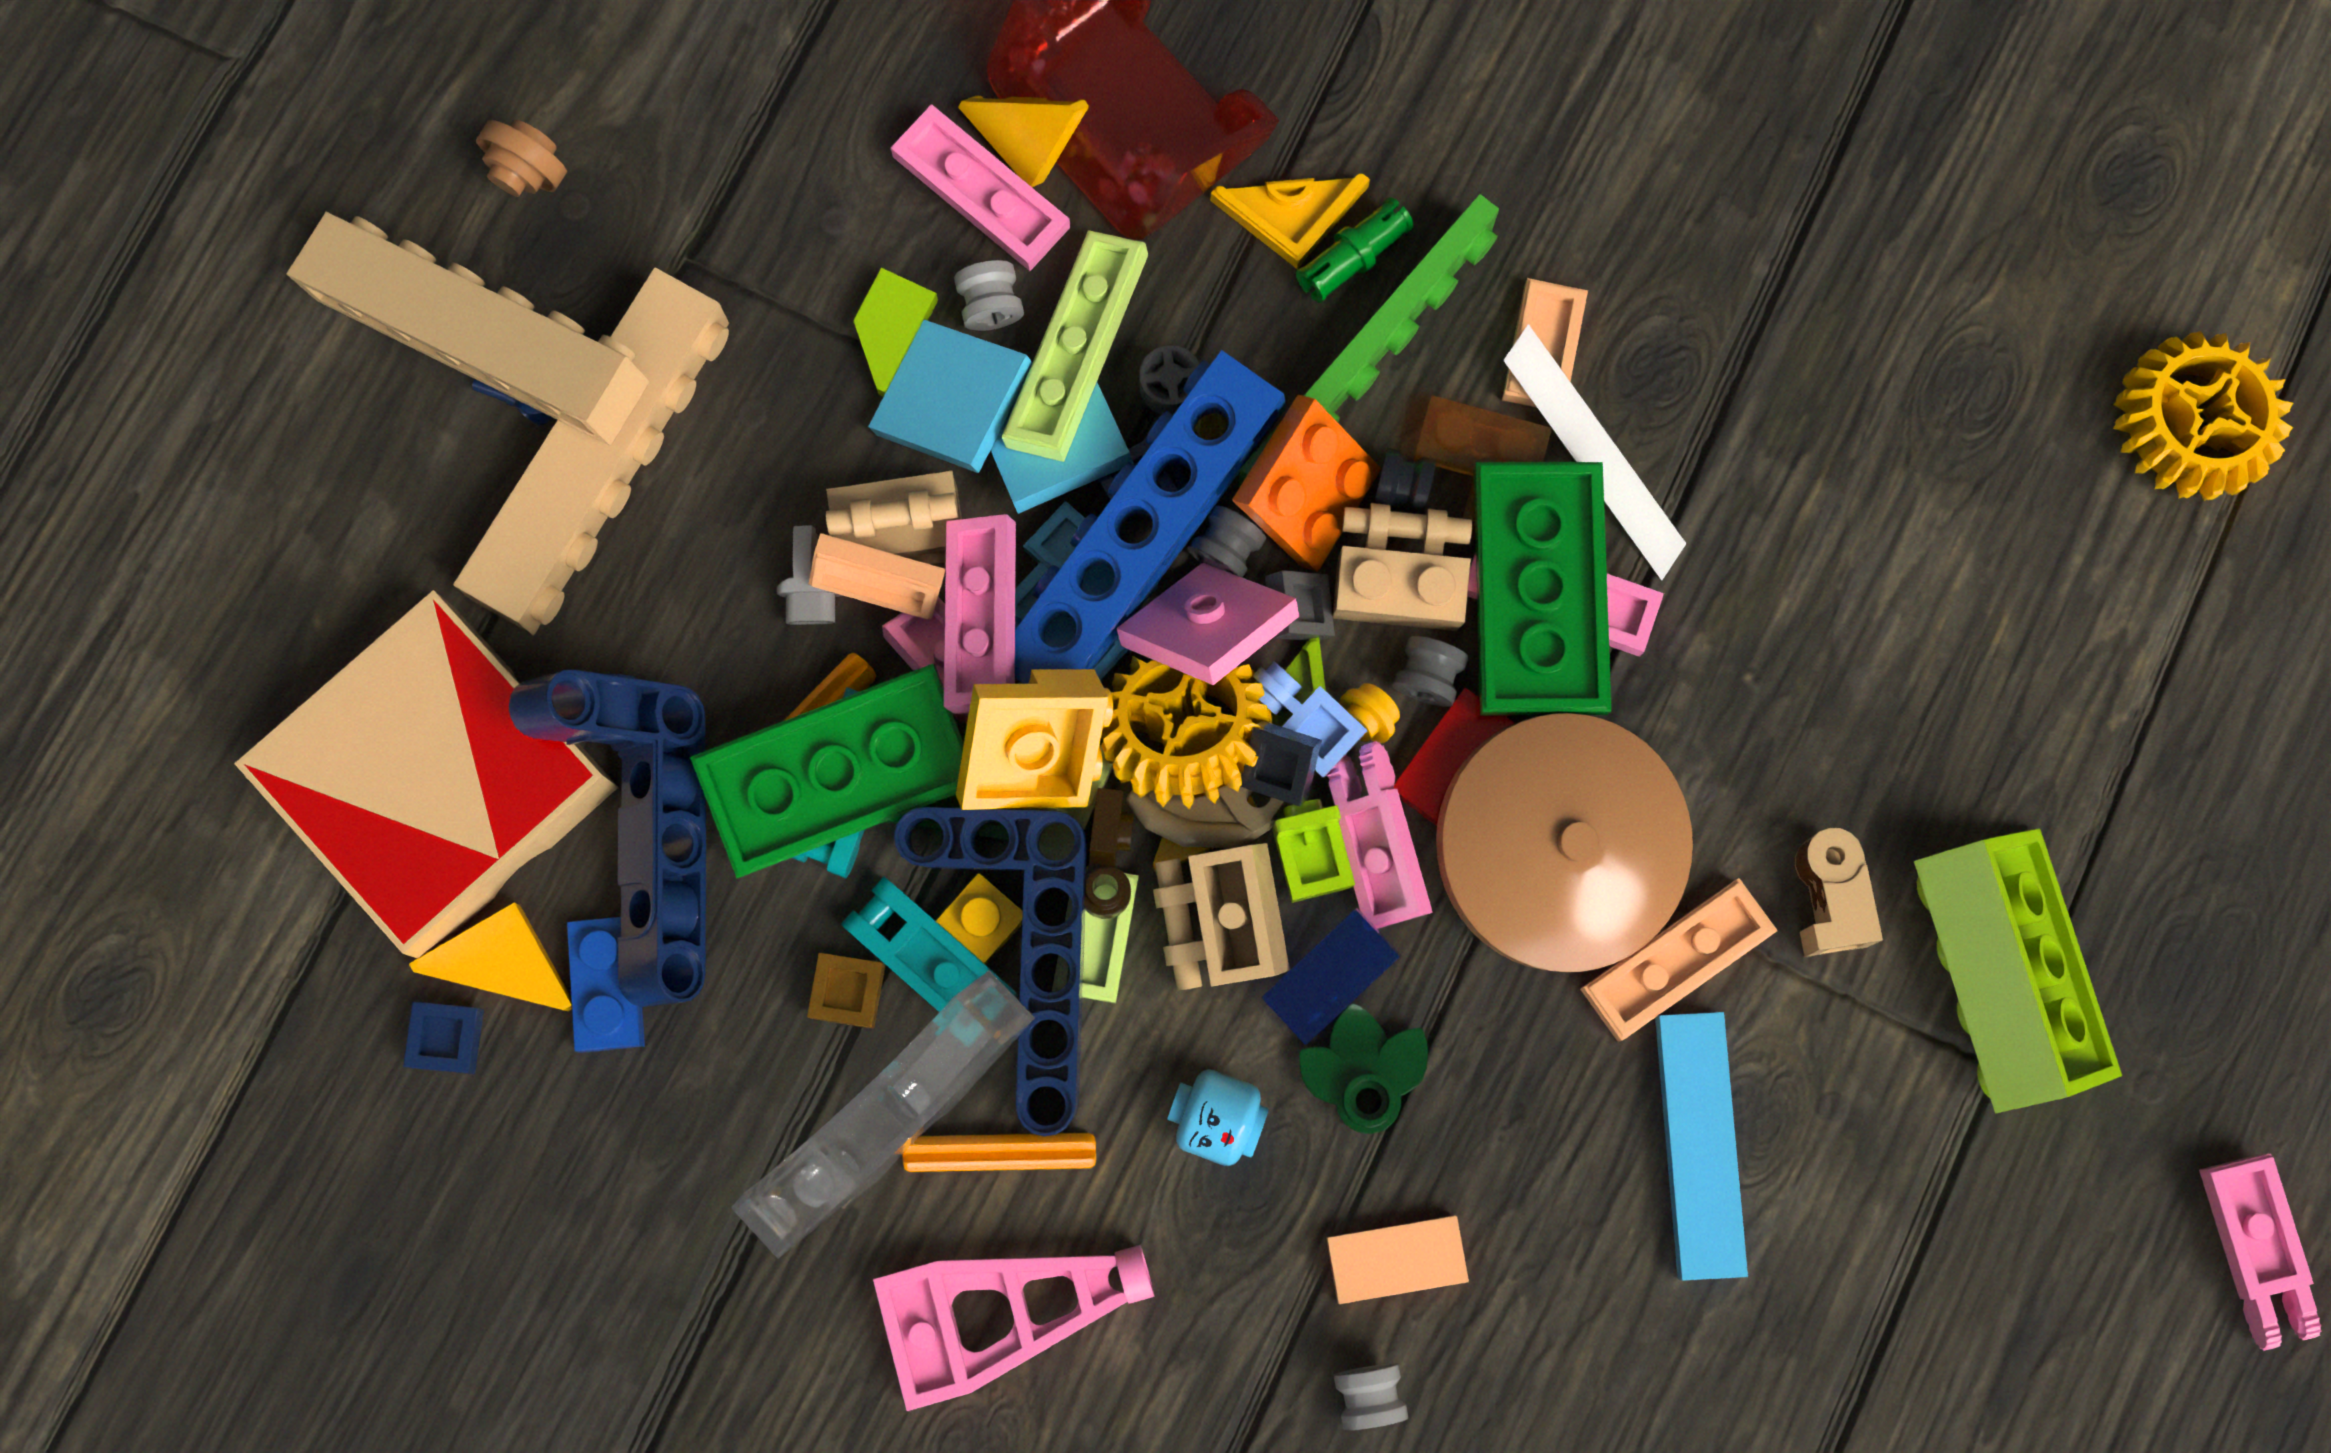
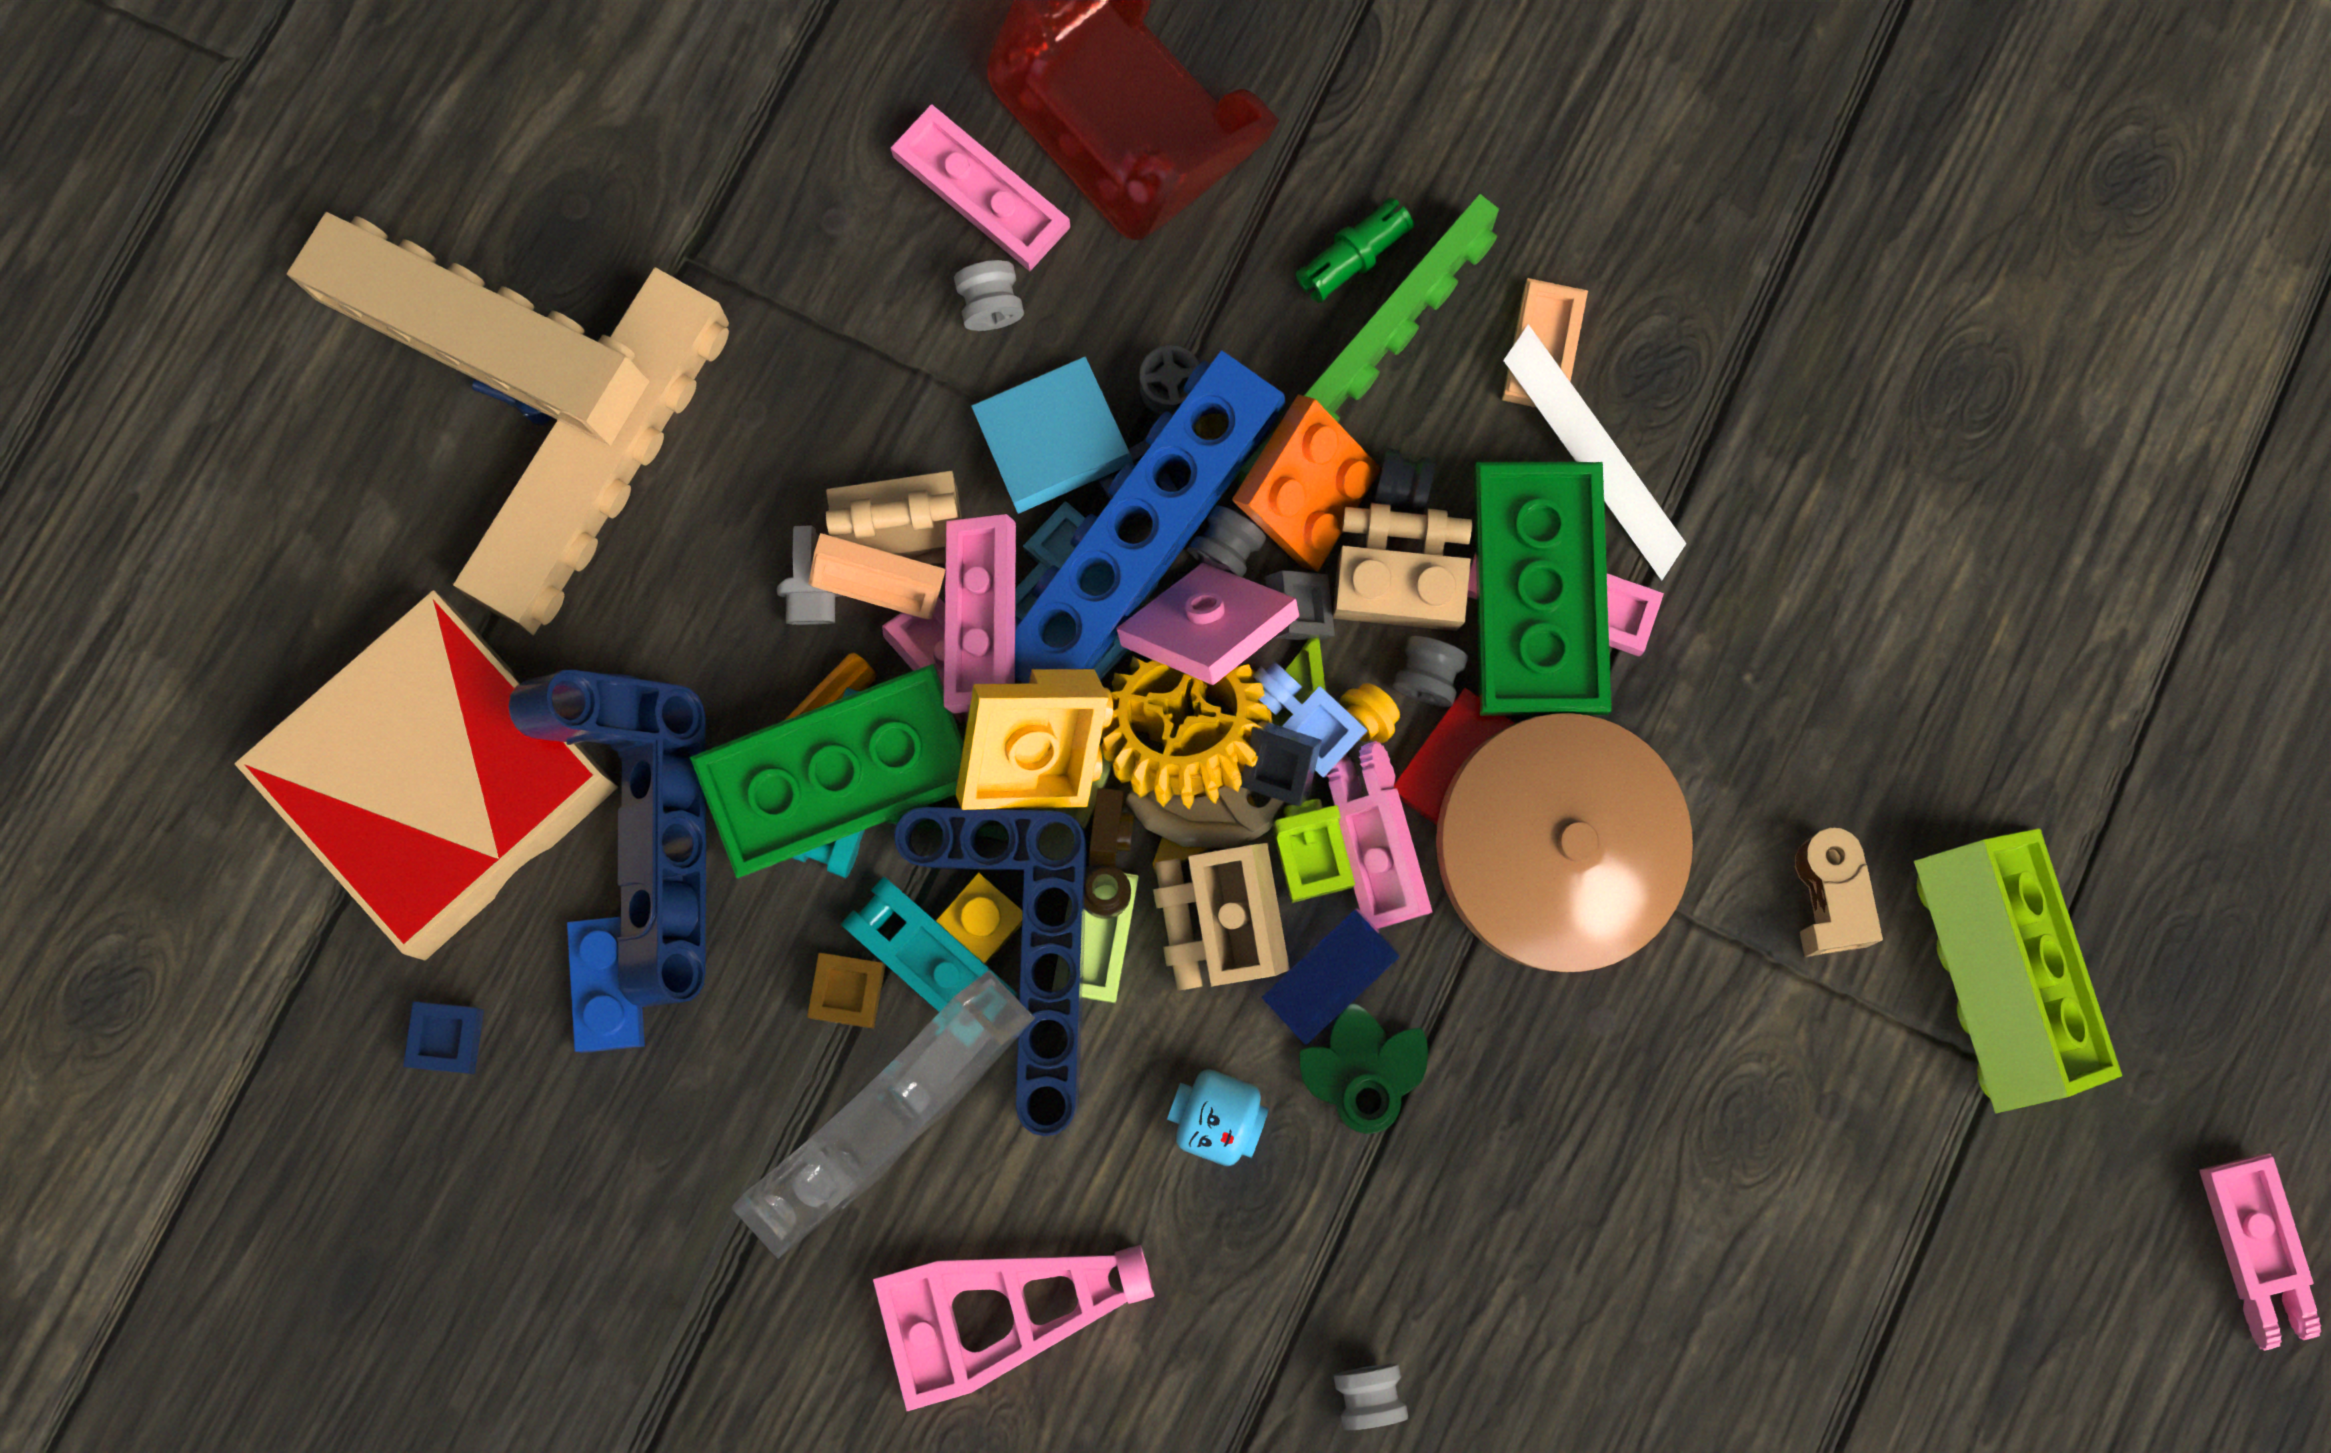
yellow tile [409,902,572,1011] -> none
medium nougat plate [476,120,567,197] -> none
lime tile [853,268,938,397] -> none
medium azure tile [868,320,1033,473] -> none
light orange axle [902,1133,1096,1172] -> none
yellow tile [958,95,1089,187] -> none
yellowish green tile [1002,230,1148,462] -> none
yellow tile [1210,174,1370,269] -> none
light nougat tile [1326,1215,1469,1304] -> none
clear orange plate [1413,395,1552,539] -> none
light nougat tile [1580,878,1778,1042] -> none
medium azure tile [1655,1012,1748,1281] -> none
yellow gear [2113,331,2293,501] -> none

